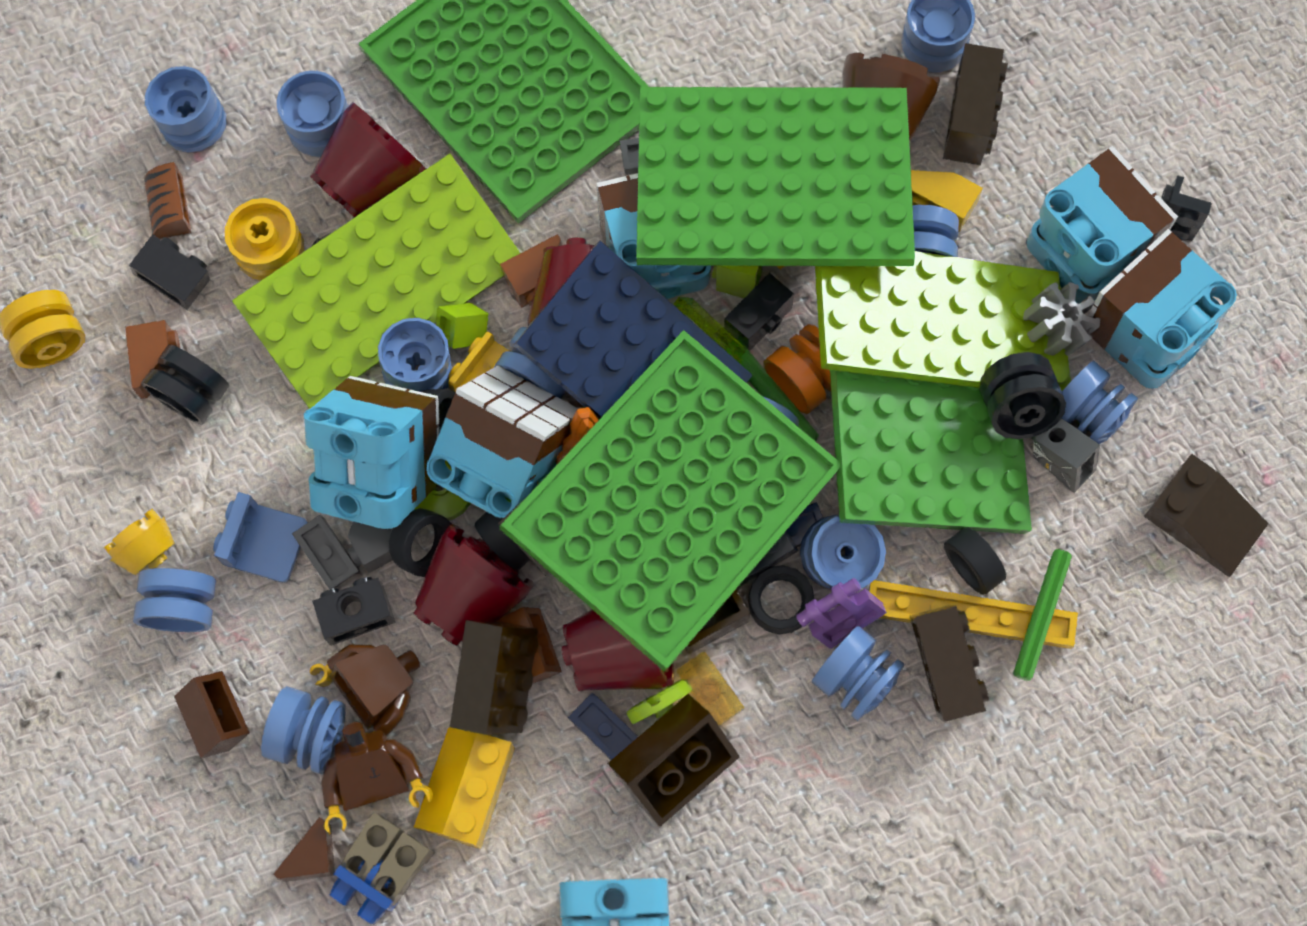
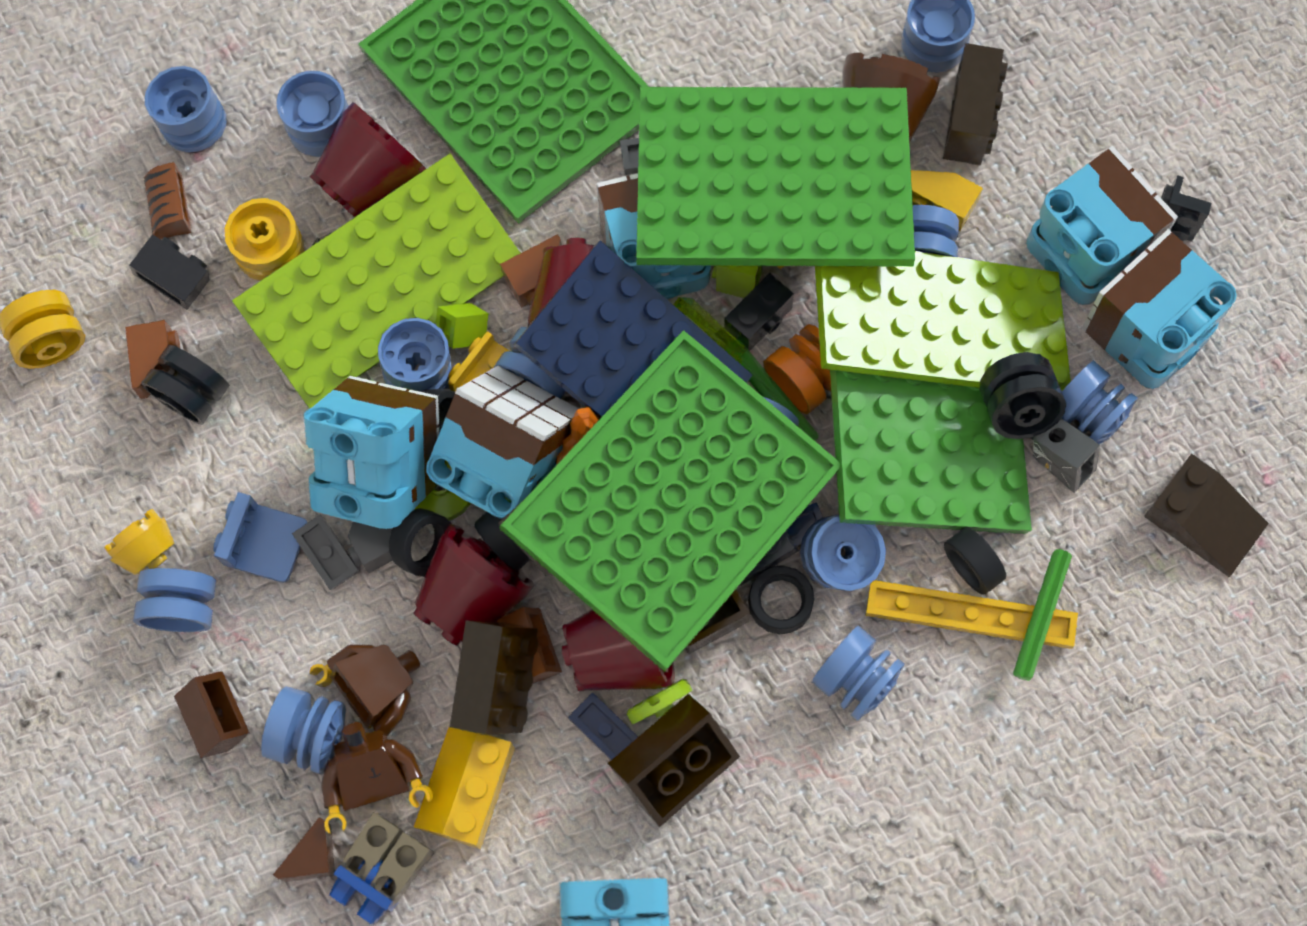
black brick [312,577,396,646] -> none
clear yellow plate [676,651,745,727] -> none
medium lavender plate [796,578,887,649] -> none
dark brown brick [909,605,989,722] -> none
light grey gear [1023,282,1100,356] -> none

